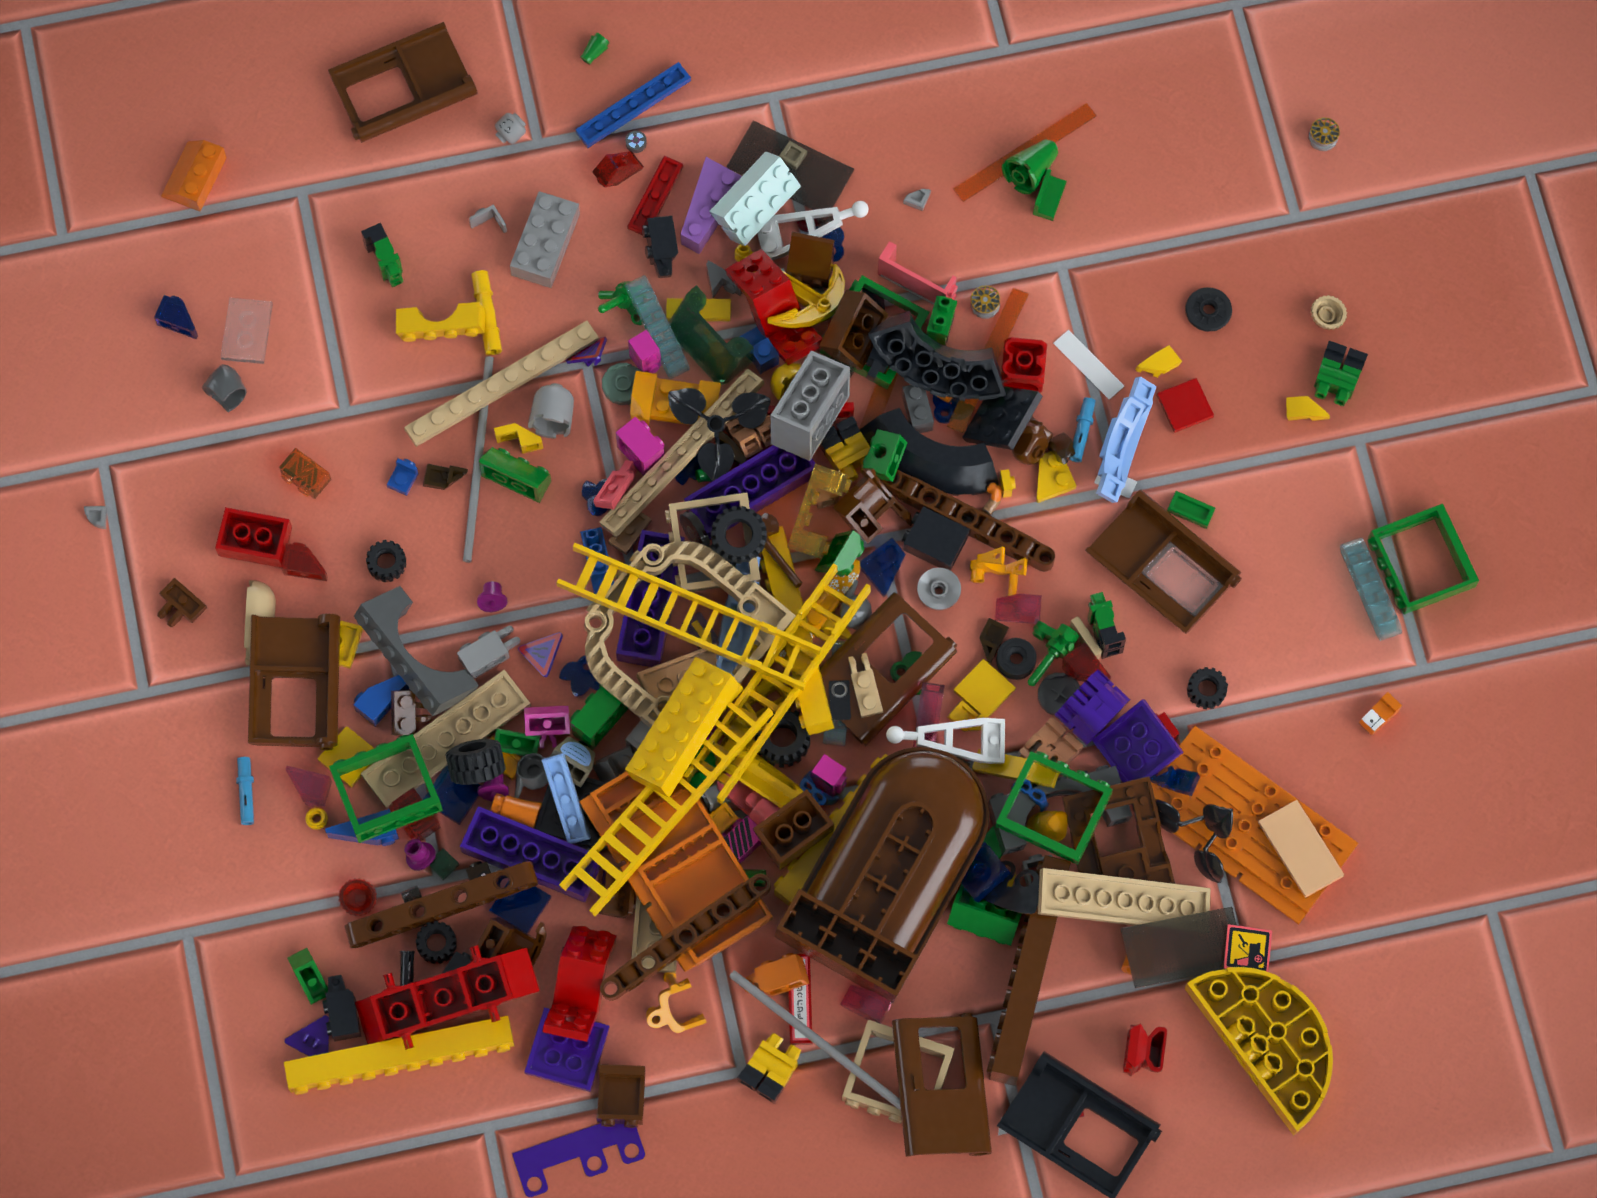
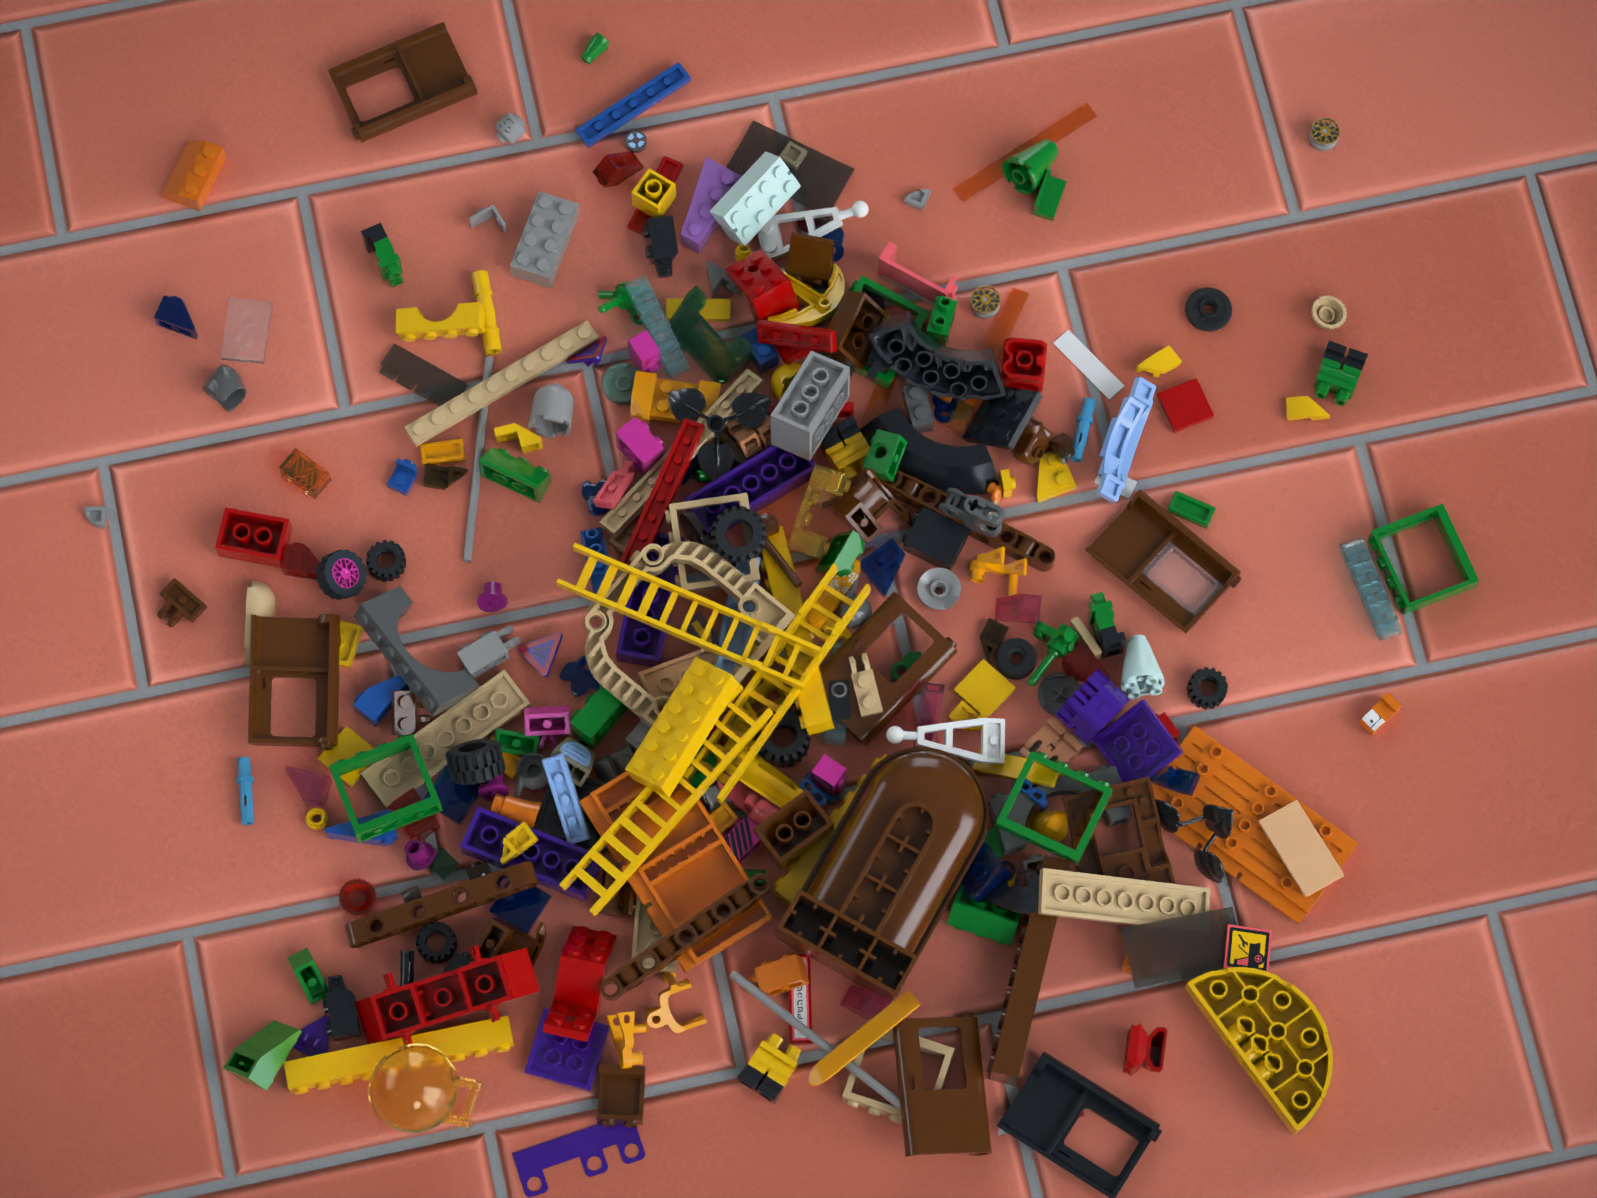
none -> green slope [223,1020,302,1091]
none -> black wheel [316,550,367,600]
none -> clear yellow windscreen [368,1044,484,1134]
none -> clear smoke windscreen [380,343,467,406]
none -> light orange tile [420,438,466,467]
none -> yellow slope [500,822,539,865]
none -> light orange piece [606,1011,649,1069]
none -> red plate [616,418,706,574]
none -> yellow head [631,168,676,218]
none -> red tile [757,320,837,353]
none -> light orange piece [808,990,921,1087]
none -> dark grey piece [938,488,1004,538]
none -> light aqua cone [1121,635,1165,699]

